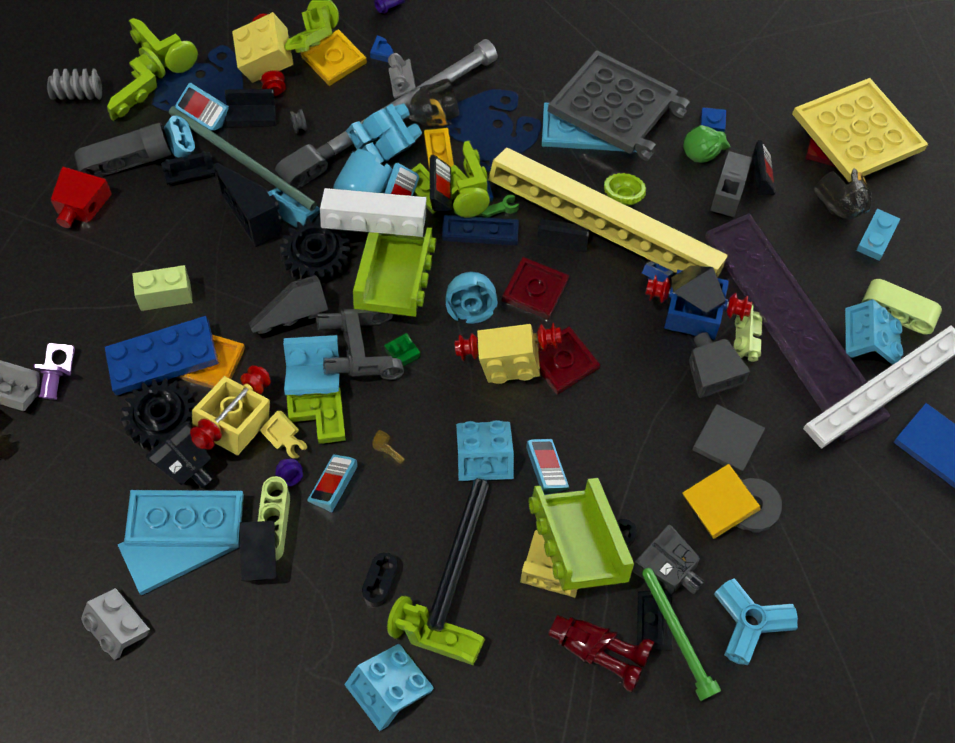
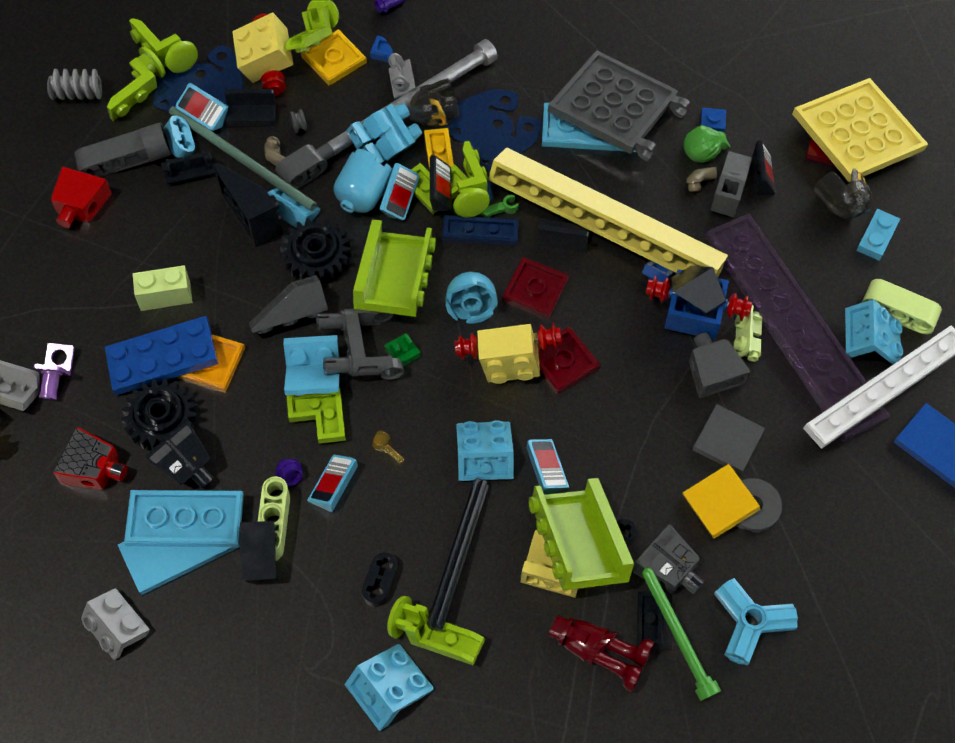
light yellow brick [190,366,271,455] -> none
light yellow plate [260,411,307,458] -> none
white brick [320,188,426,237] -> none
lime hat [604,173,646,206] -> none
none -> torso [53,427,128,490]
none -> dark tan arm [264,136,286,166]
none -> dark tan arm [686,167,717,192]

